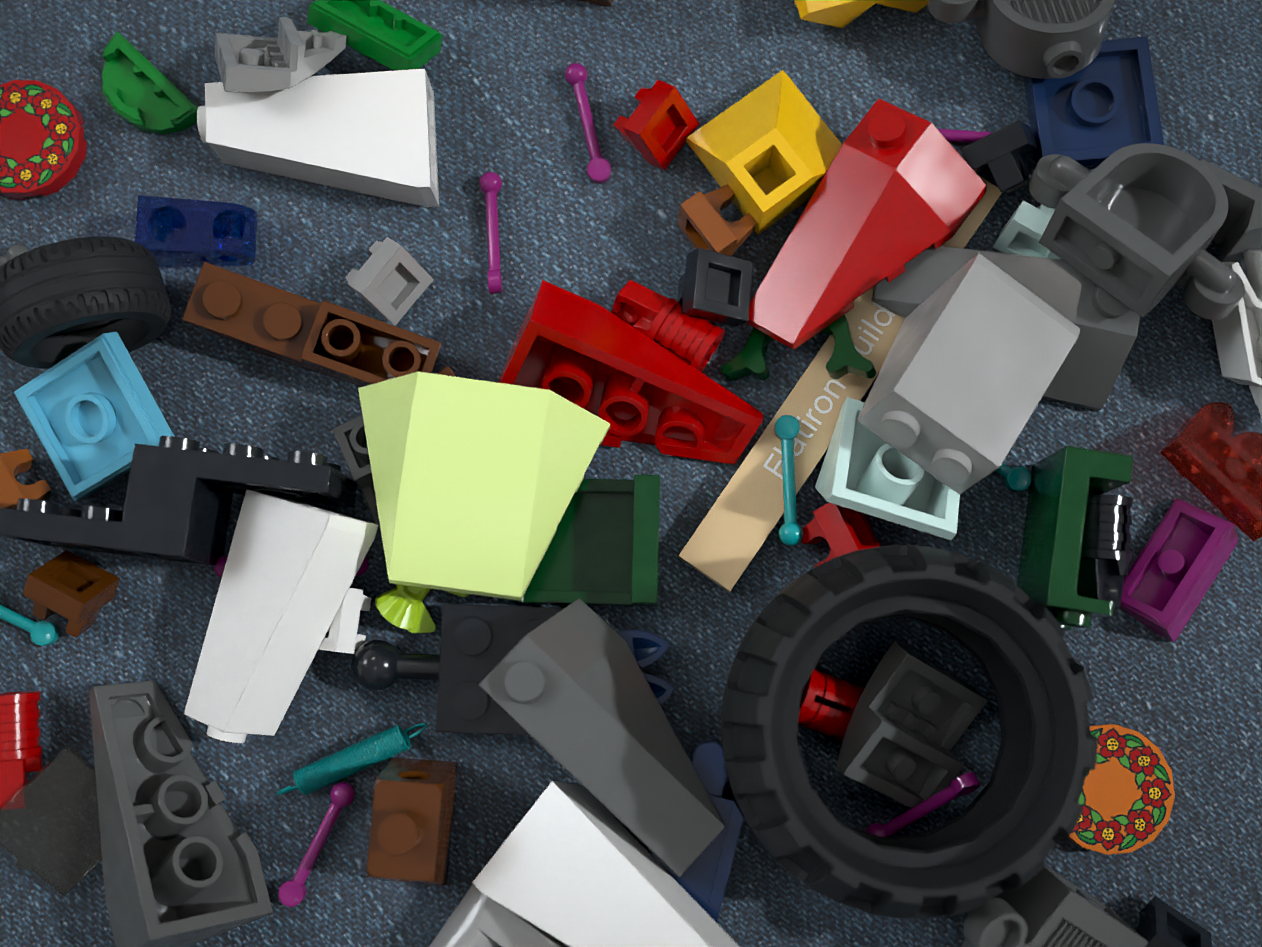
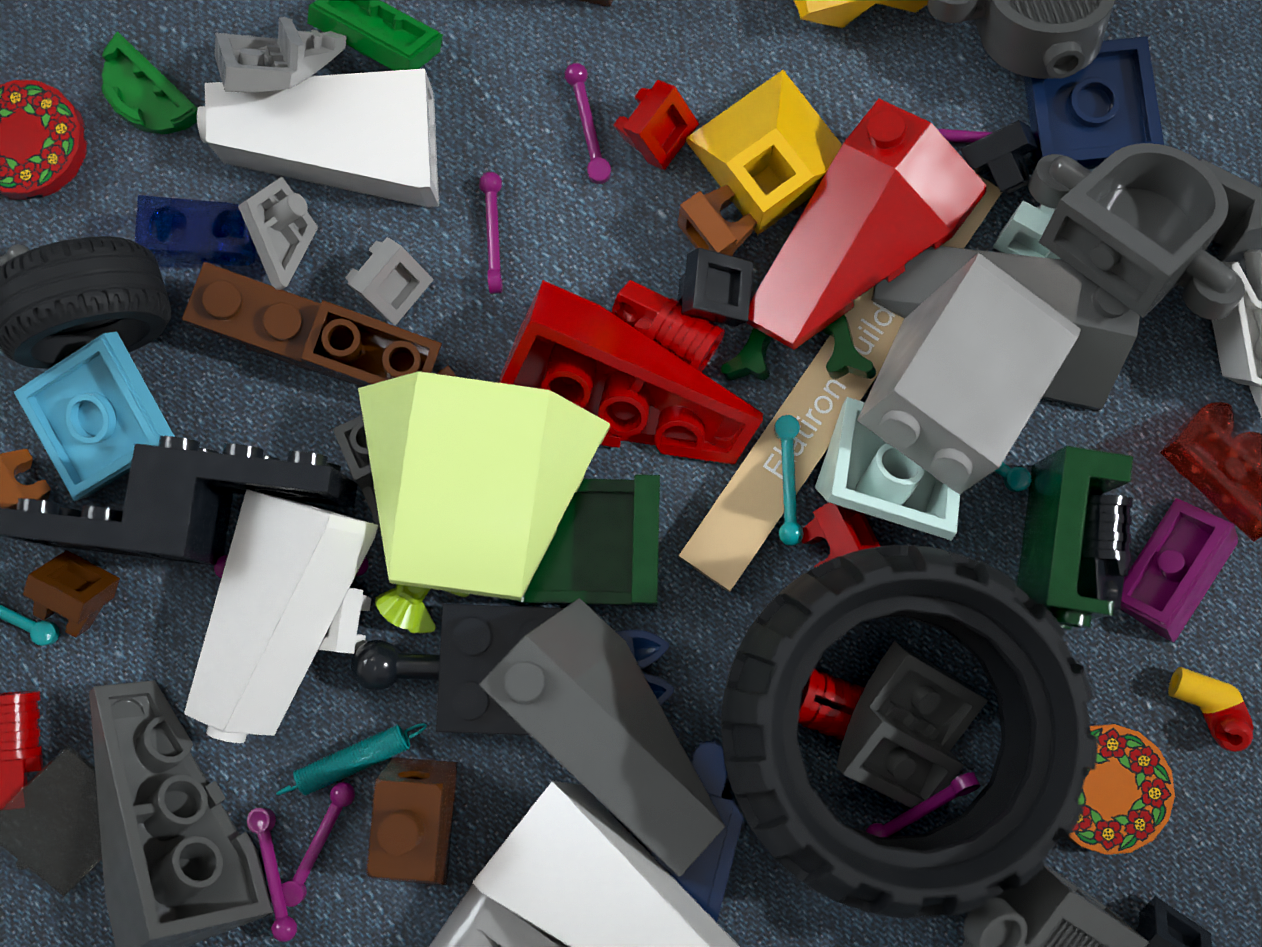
none -> light grey piece [238,176,318,290]
none -> magenta hinge [247,808,297,942]
none -> arm [1168,667,1254,752]

